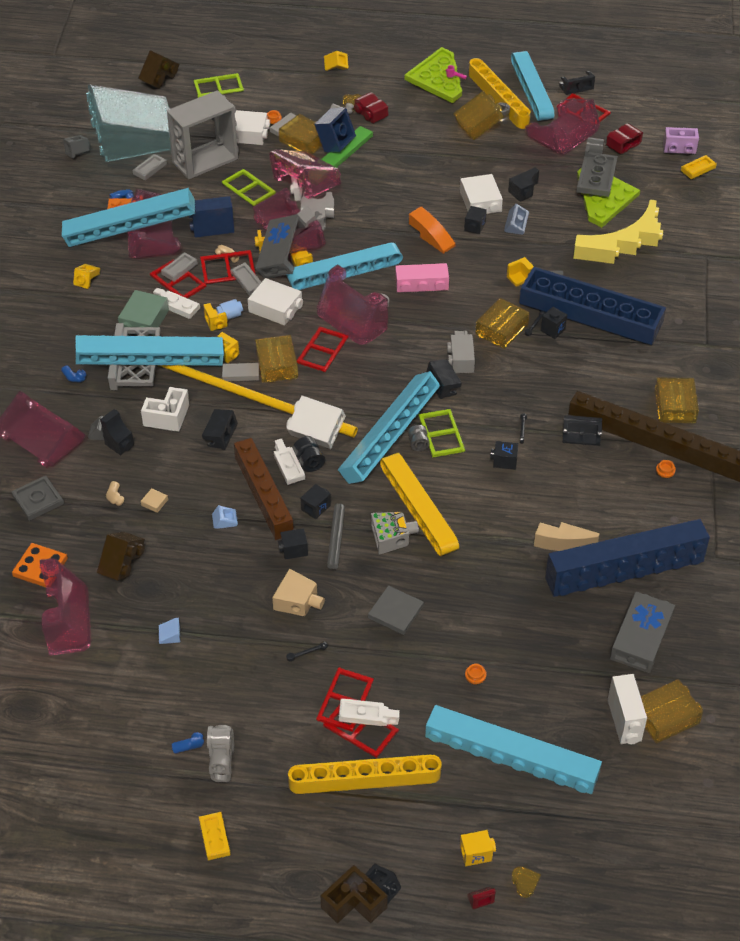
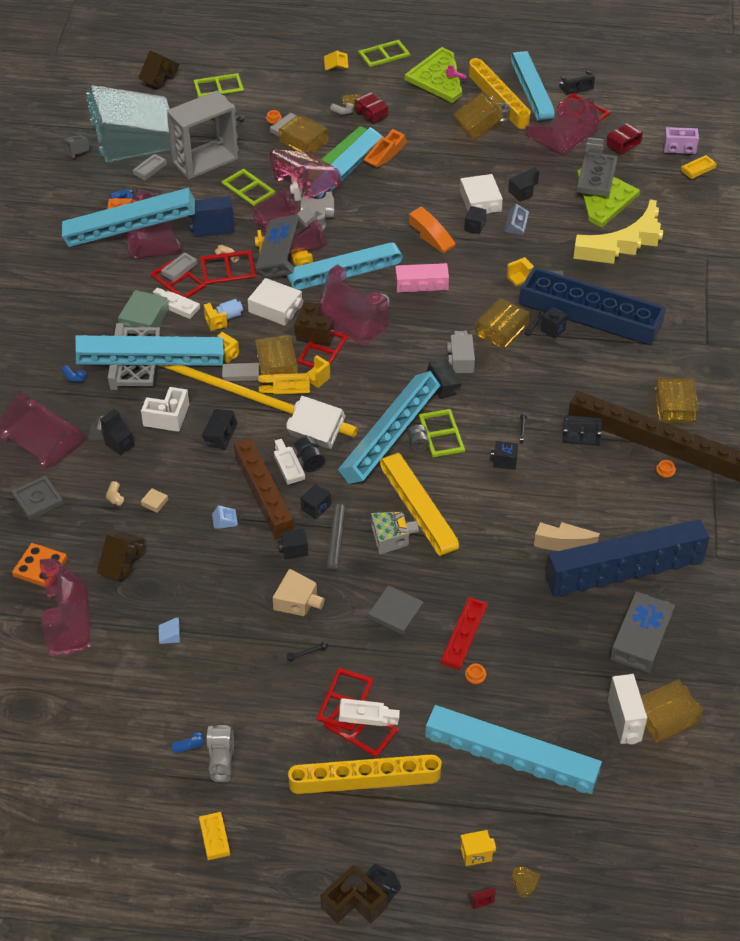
yellow bracket [73,264,100,289] -> none
light grey tile [231,262,262,296] -> none
white brick [235,110,270,145] -> none
dark blue brick [314,107,356,152] -> none
none -> yellow hinge [258,373,310,394]
none -> dark brown brick [294,302,335,345]
none -> yellow panel [307,355,330,388]
none -> medium azure beam [308,127,383,199]
none -> lime window [358,40,410,67]
none -> orange slope [363,129,407,168]
none -> red tile [441,597,488,670]

